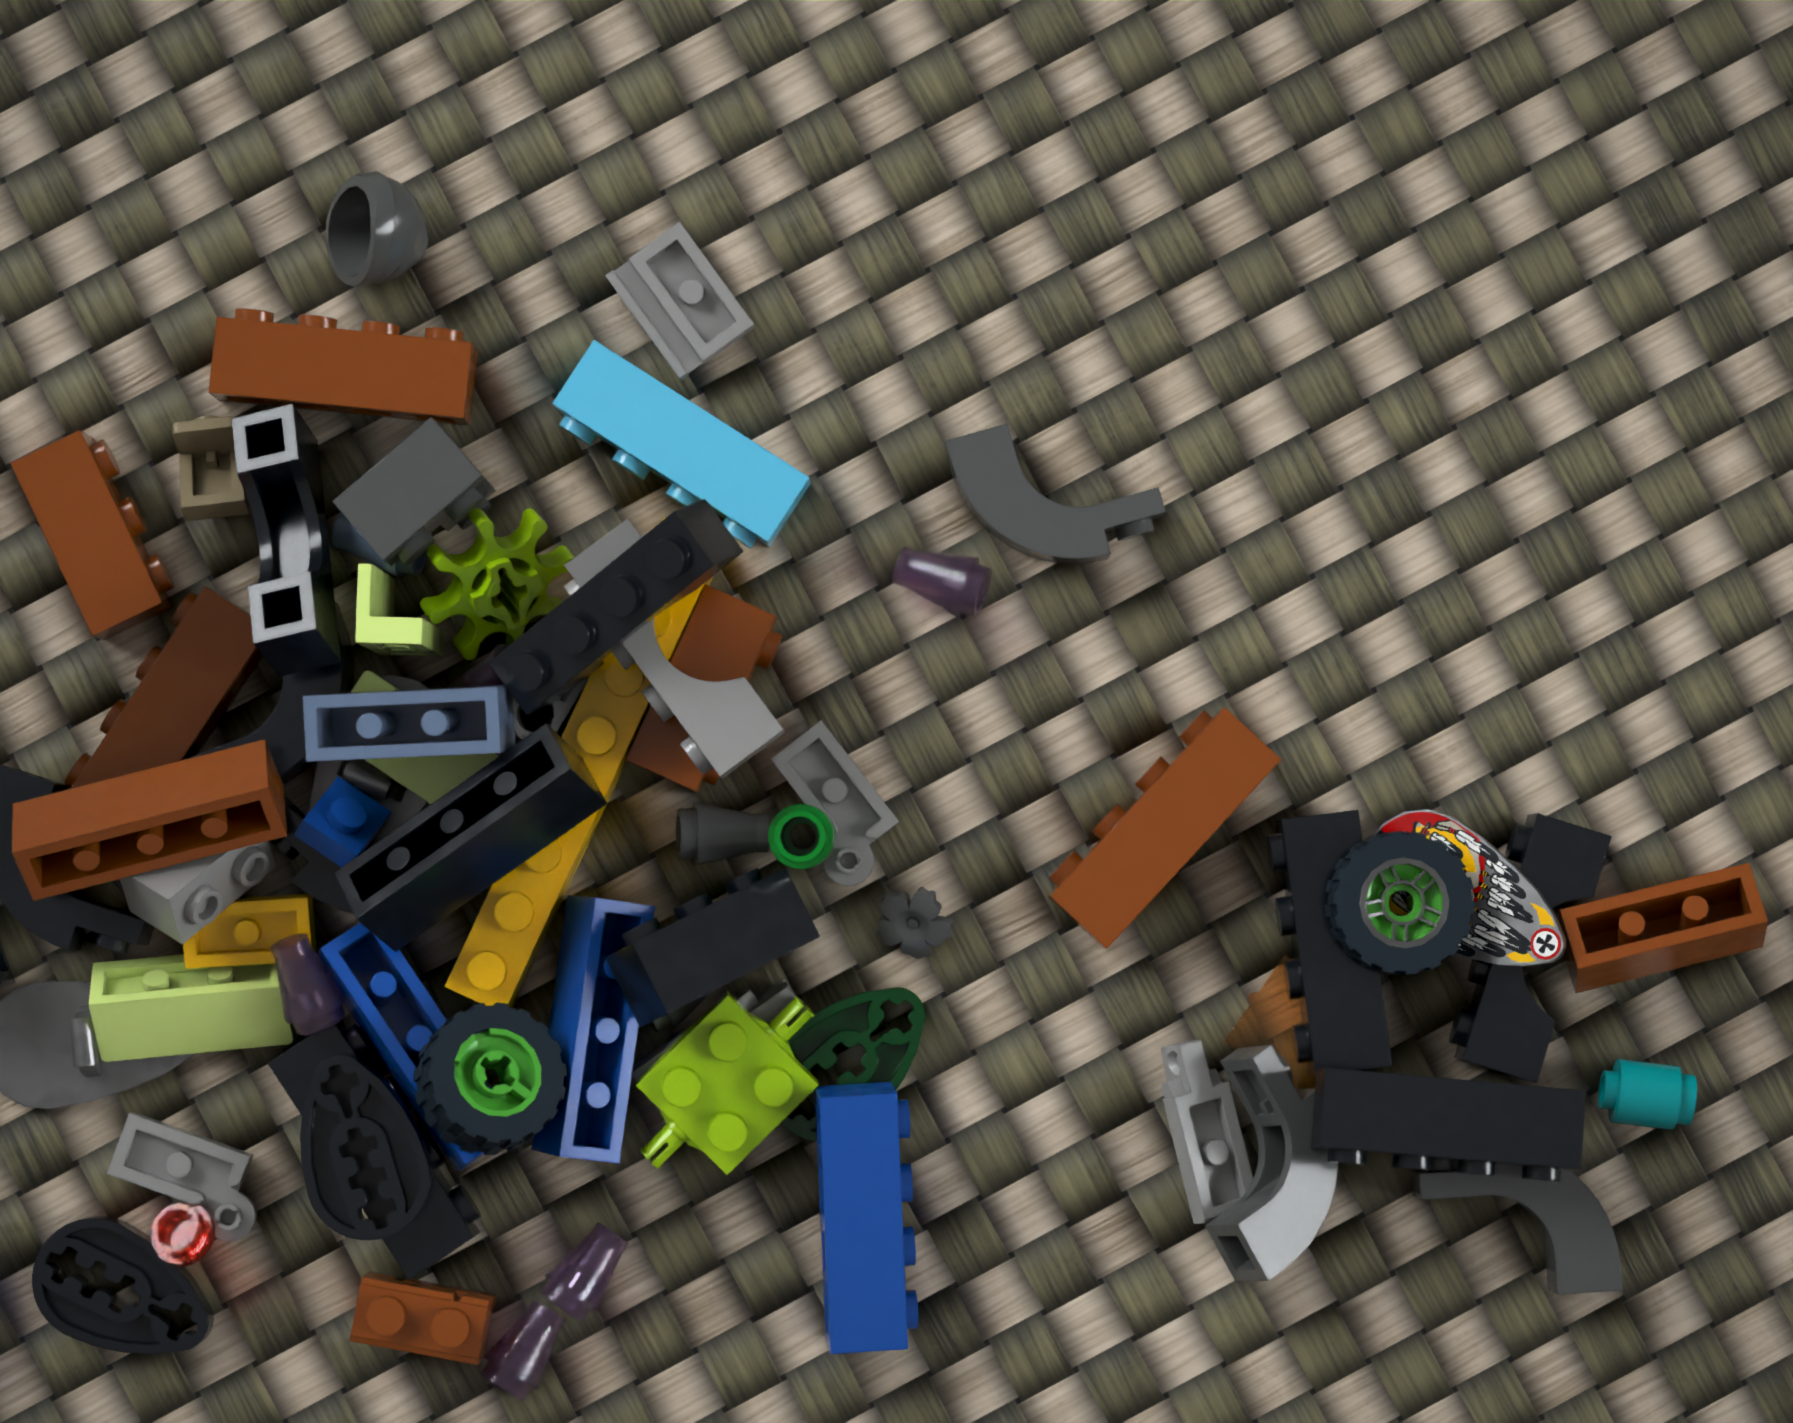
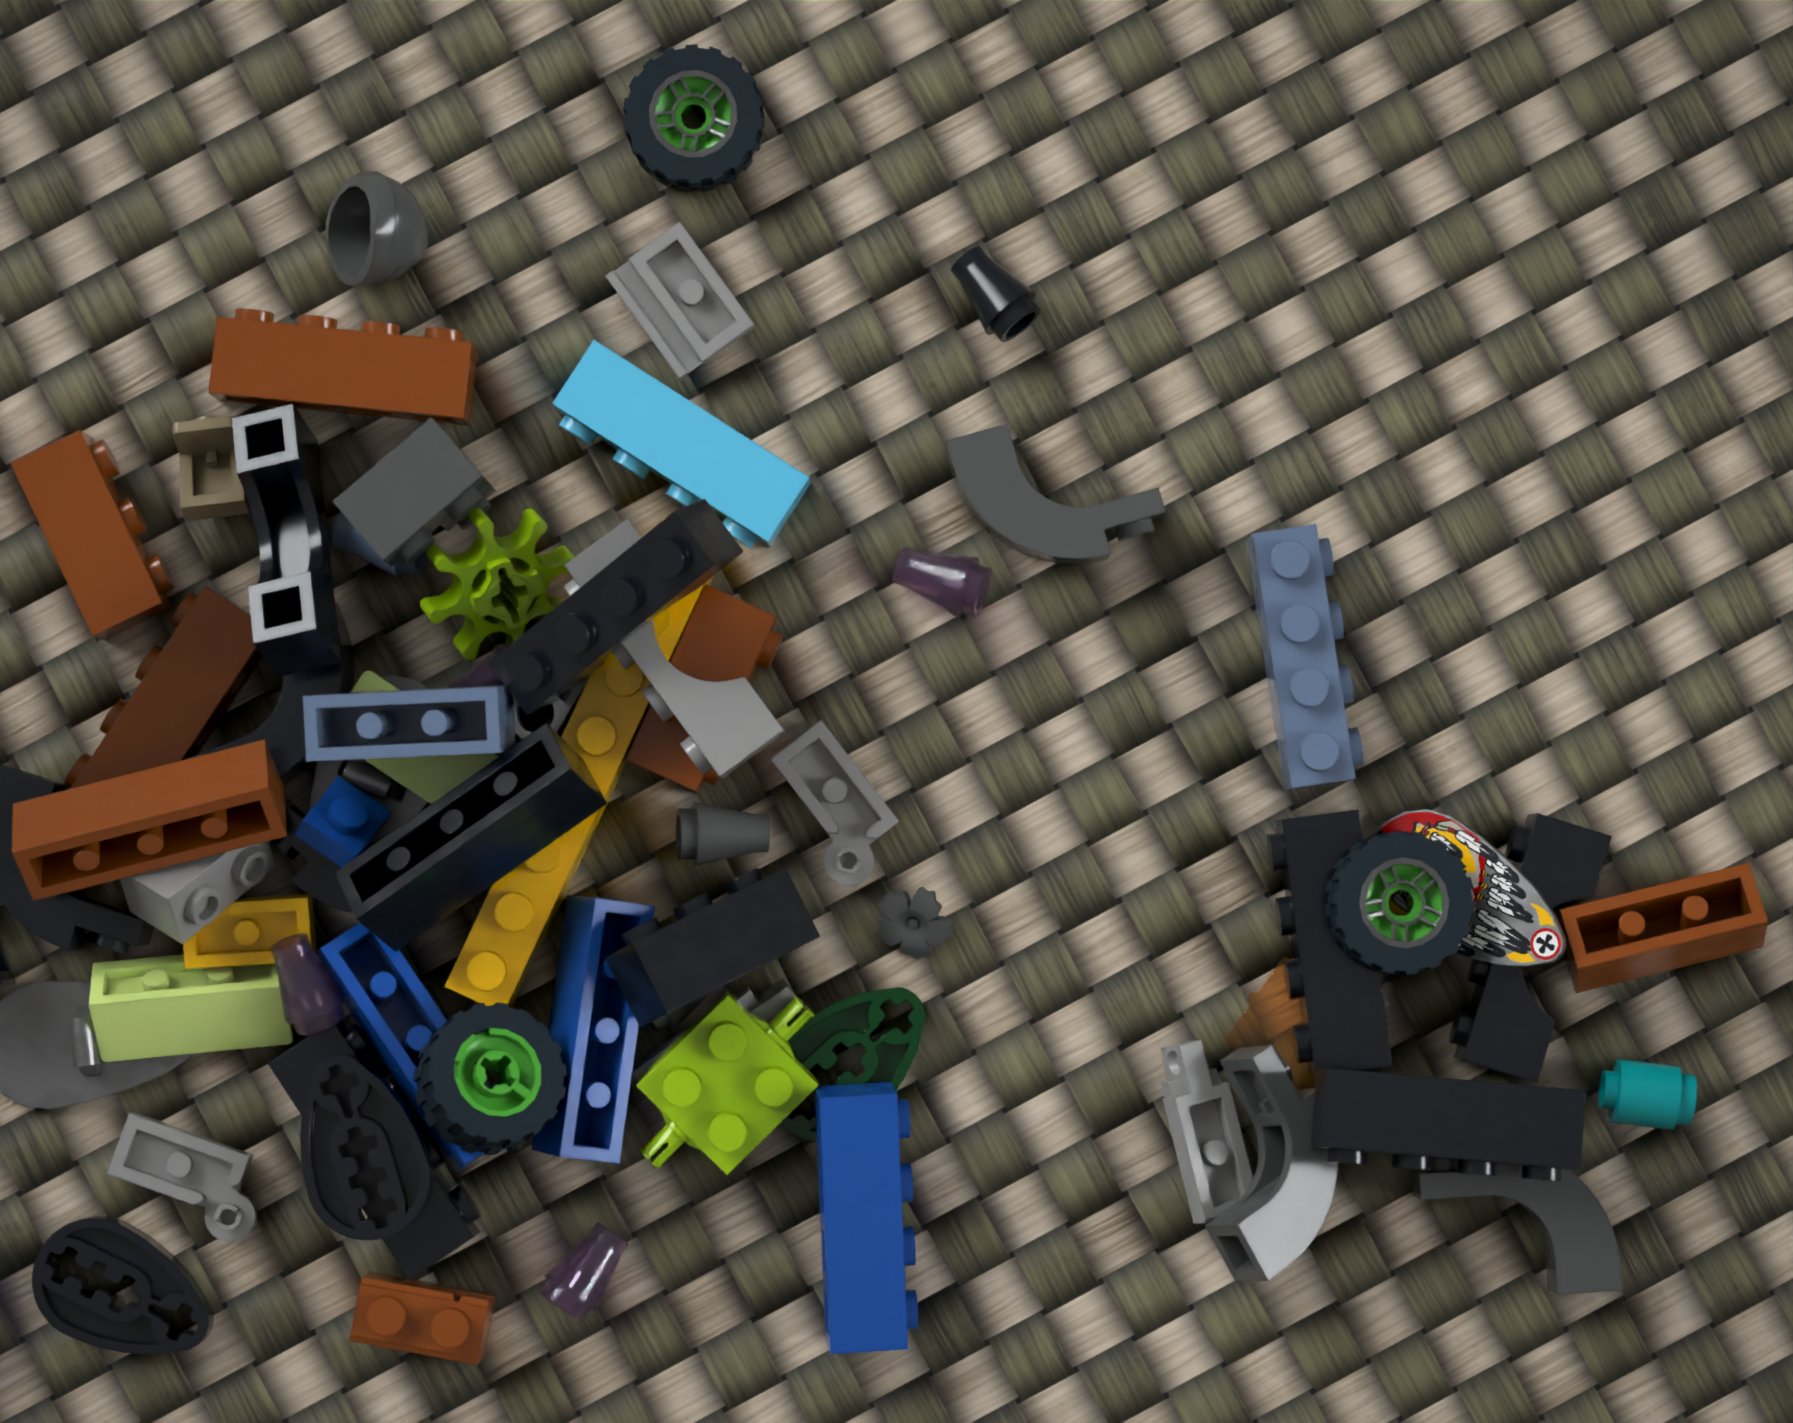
clear red plate [151,1202,215,1267] -> none
yellowish green panel [355,564,444,657] -> none
clear purple cone [479,1300,566,1402] -> none
green brick [768,804,835,869] -> none
dark orange brick [1048,707,1282,949] -> none
none -> black wheel [623,44,765,192]
none -> black cone [951,246,1041,342]
none -> sand blue brick [1246,524,1364,791]

